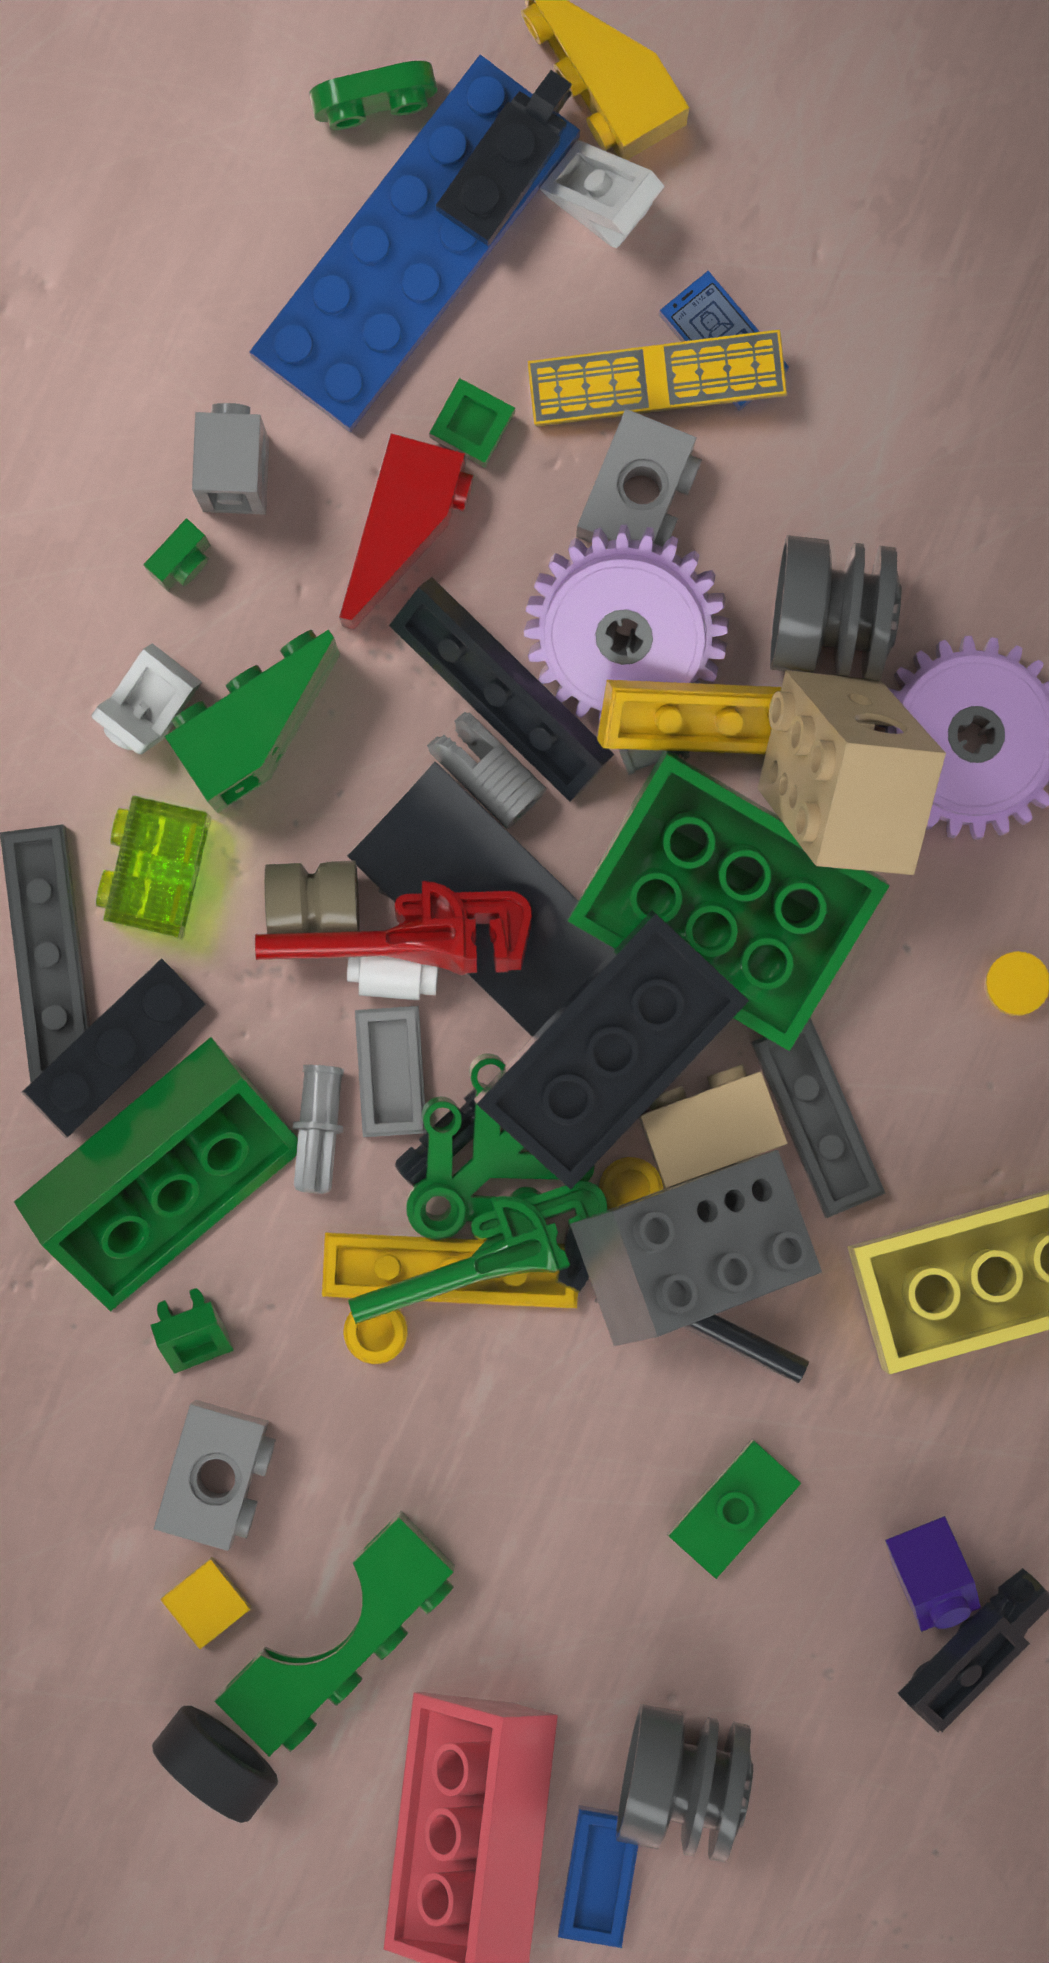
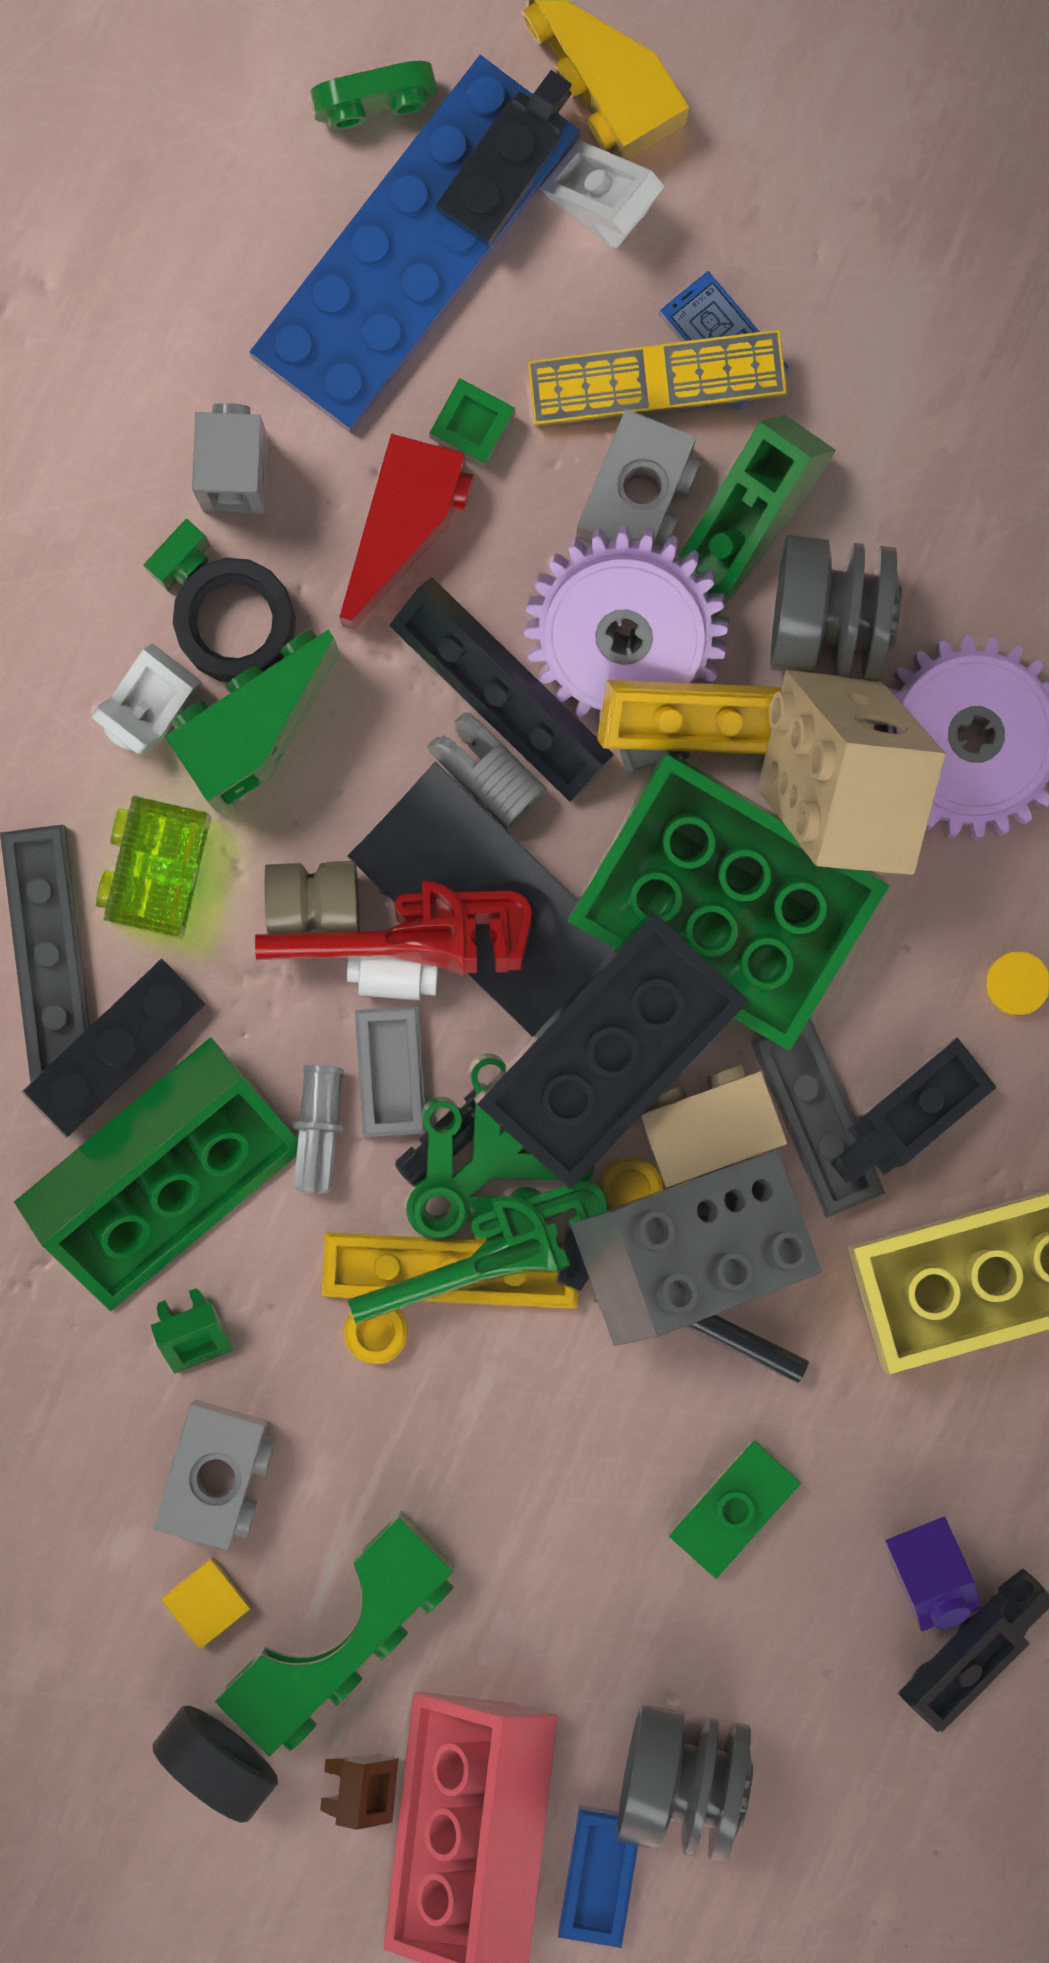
none -> black tyre [173,557,296,682]
none -> reddish brown tile [320,1754,399,1830]
none -> green slope [679,415,836,615]
none -> black hinge [830,1037,996,1183]

